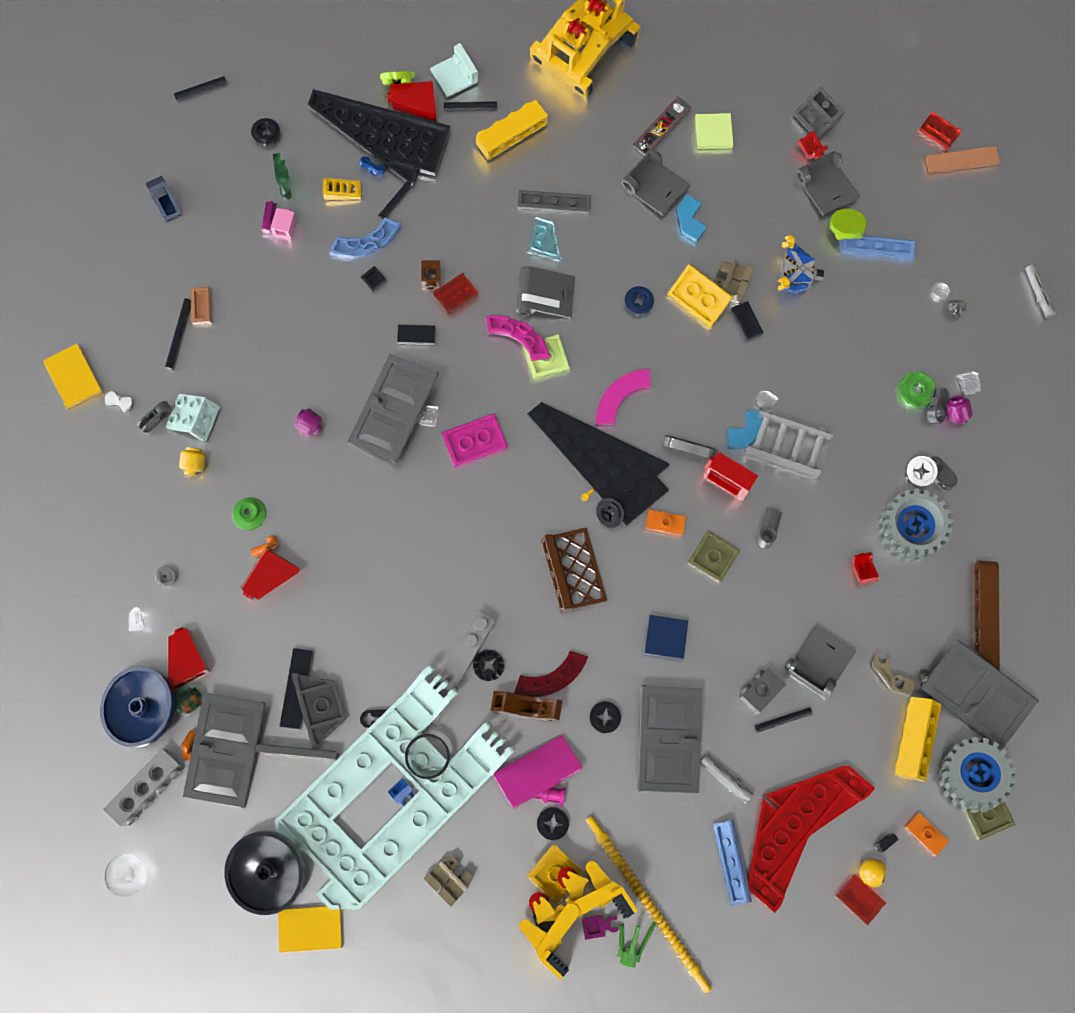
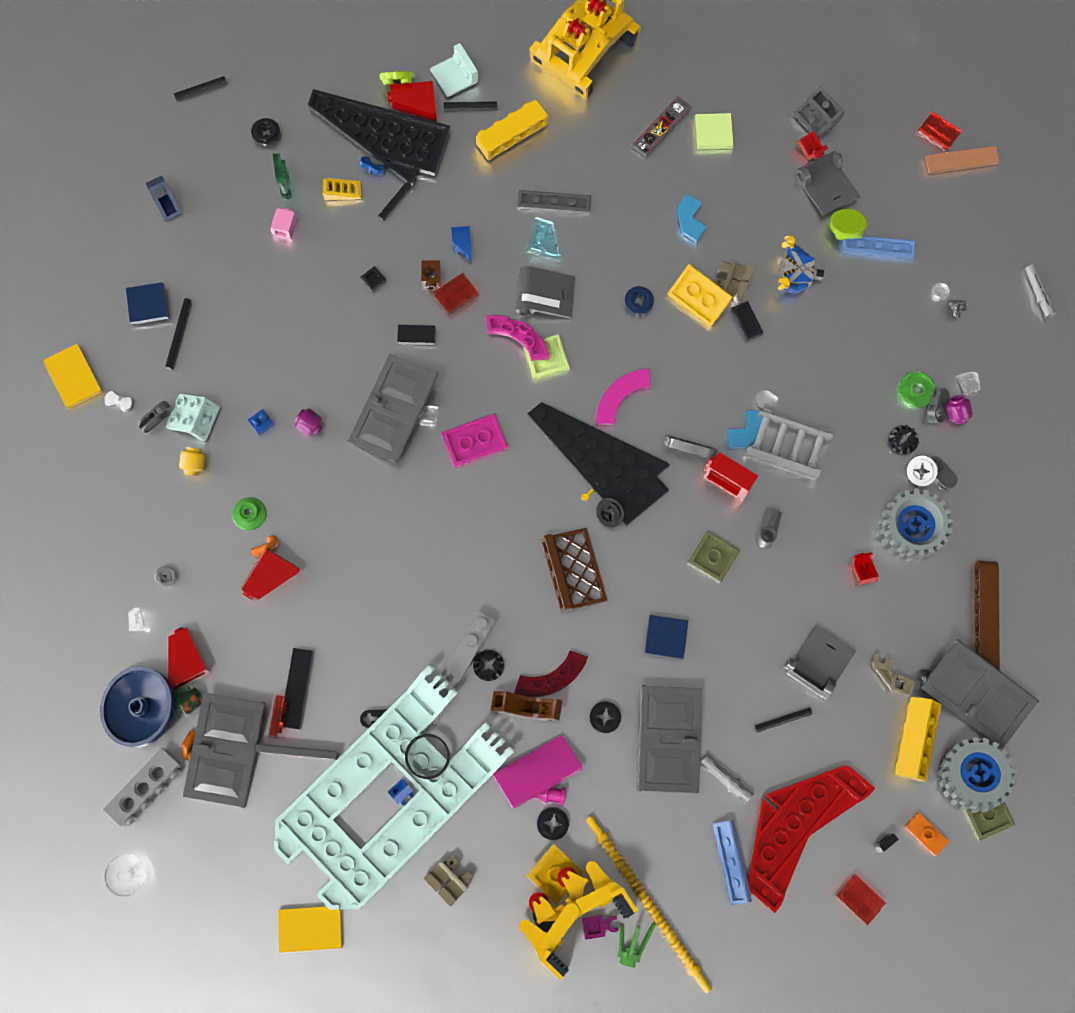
nougat tile [191,287,211,325] -> none
black dish [224,831,306,915] -> none
magenta piece [261,201,277,234] -> none
dark grey wing [292,673,346,749] -> none
medium blue tile [329,217,402,258] -> none
dark grey door [621,150,690,216] -> none
orange plate [645,509,686,536] -> none
dark grey brick [740,668,786,715] -> none
yellow piece [859,858,887,887] -> none
none -> dark blue tile [126,282,169,325]
none -> blue tile [248,409,275,436]
none -> clear red plate [268,695,287,738]
none -> blue slope [451,226,472,261]
none -> black gear [889,425,920,454]

